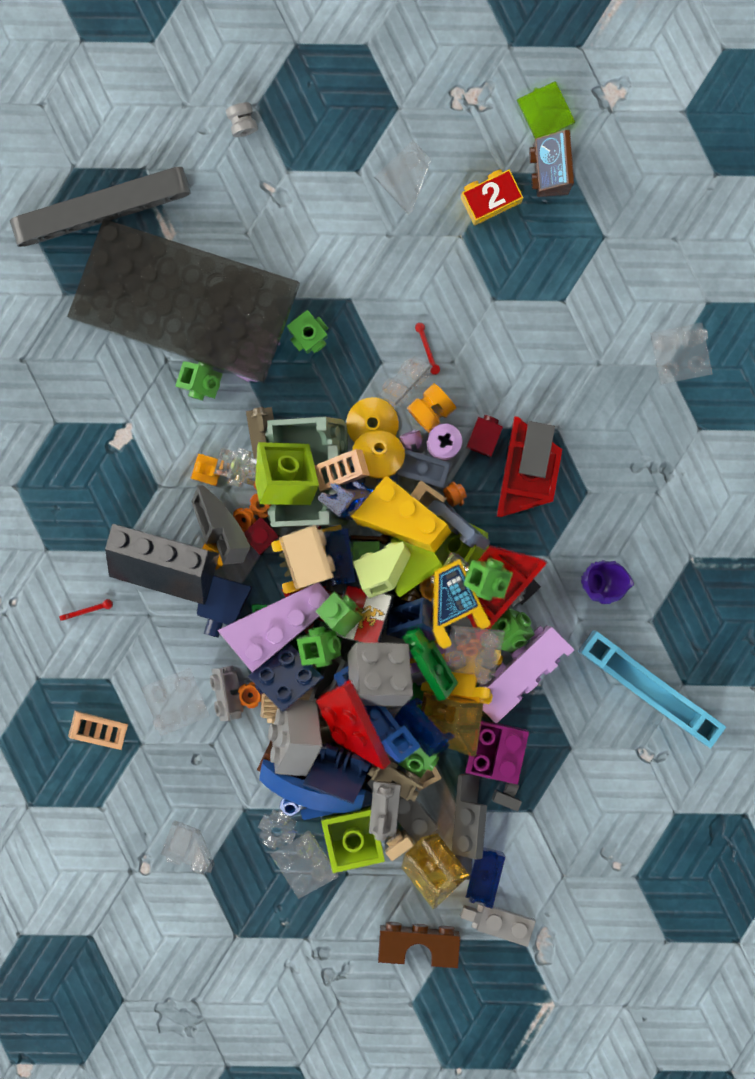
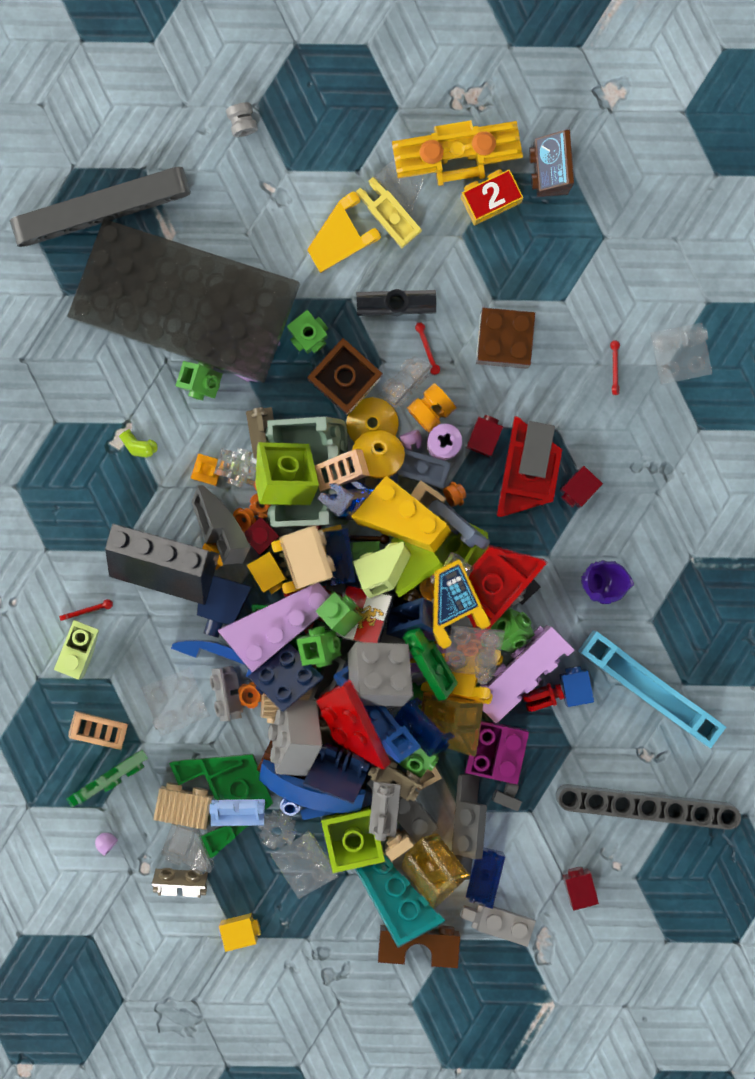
bright green brick [463,559,513,600] -> none
clear neon green piece [516,81,575,139] -> none
none -> yellowish green slope [54,620,99,680]
none -> green wing [66,749,148,808]
none -> lavender hinge [95,833,118,856]
none -> lime arm [119,429,158,458]
none -> dark tan hinge [152,868,208,898]
none -> tan brick [153,782,213,830]
none -> green wing [169,754,274,858]
none -> blue slope [171,640,252,677]
none -> light blue hinge [210,799,265,826]
none -> yellow brick [219,913,261,952]
none -> yellow brick [247,552,287,594]
none -> yellow flag [307,191,381,273]
none -> reddish brown brick [307,338,383,416]
none -> teal wing [355,854,446,948]
none -> light yellow hinge [356,177,422,249]
none -> black piece [356,289,436,317]
none -> yellow piece [392,120,523,186]
none -> reddish brown brick [476,307,535,369]
none -> red arm [522,683,565,712]
none -> dark grey beam [555,784,741,830]
none -> blue brick [559,666,594,707]
none -> dark red brick [560,466,603,508]
none -> dark red brick [562,866,599,911]
none -> red hinge [610,340,620,395]

